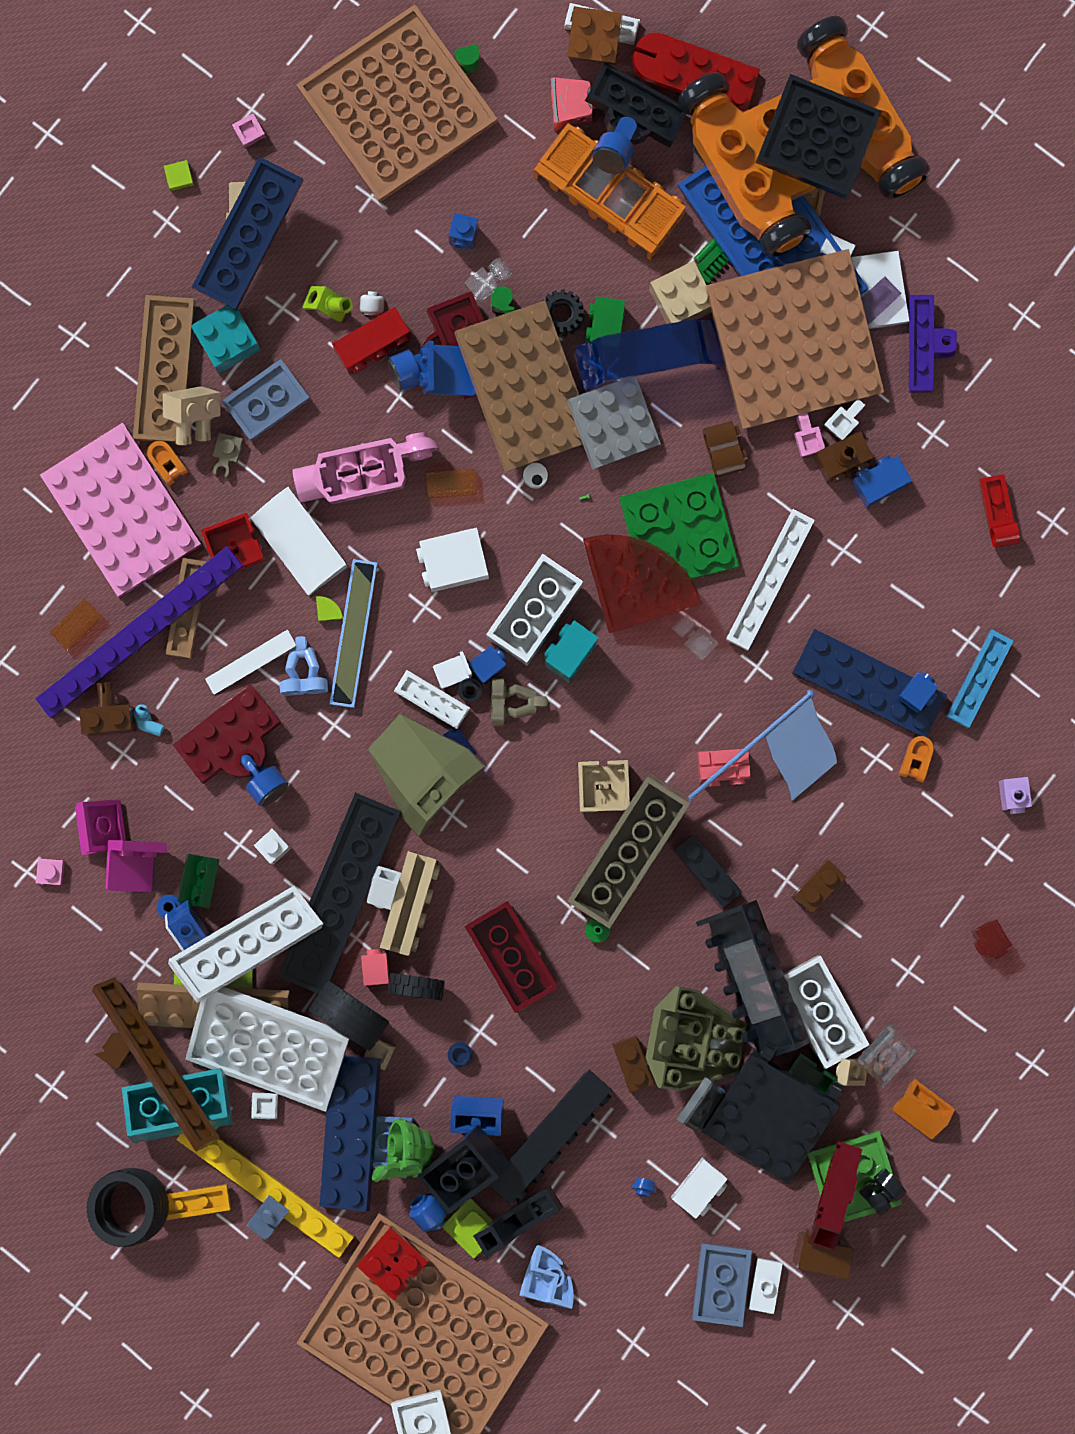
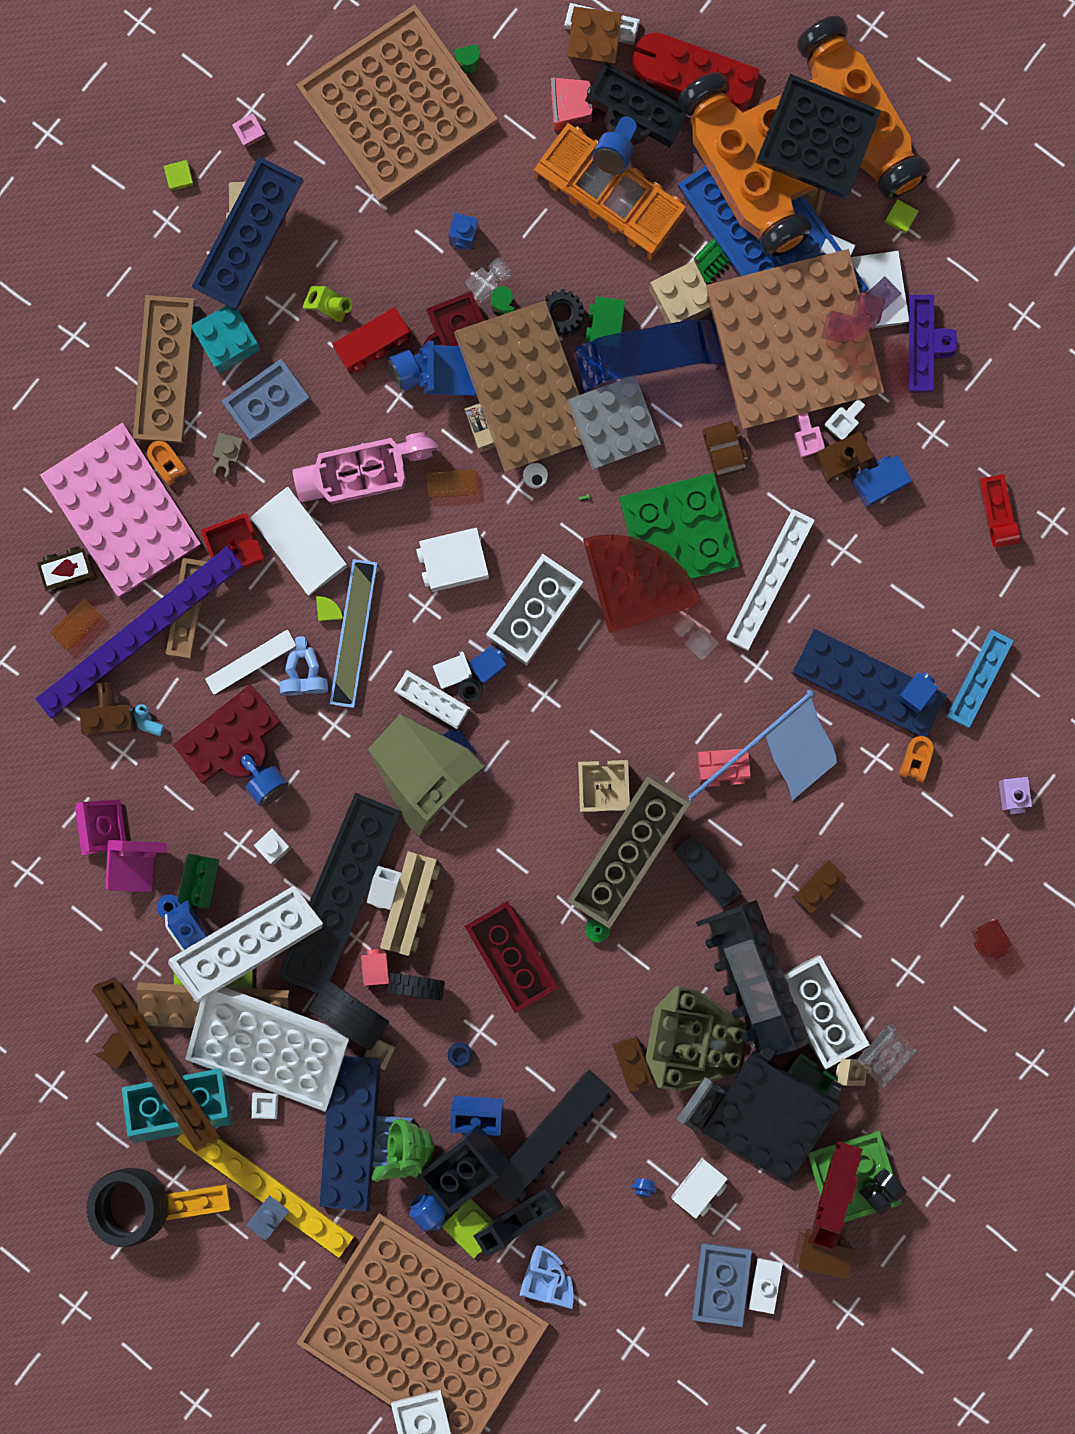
bright pink plate [36,858,65,885] -> none
tan brick [163,386,220,445] -> none
red piece [357,1225,429,1300] -> none
white piece [360,291,384,316] -> none
dark tan piece [491,678,548,726] -> none
teal brick [544,621,599,683] -> none
orange panel [892,1079,955,1139] -> none
none -> brick [37,546,97,594]
none -> tan leg [465,403,496,453]
none -> clear pink brick [821,292,886,344]
none -> lime tile [885,199,918,234]

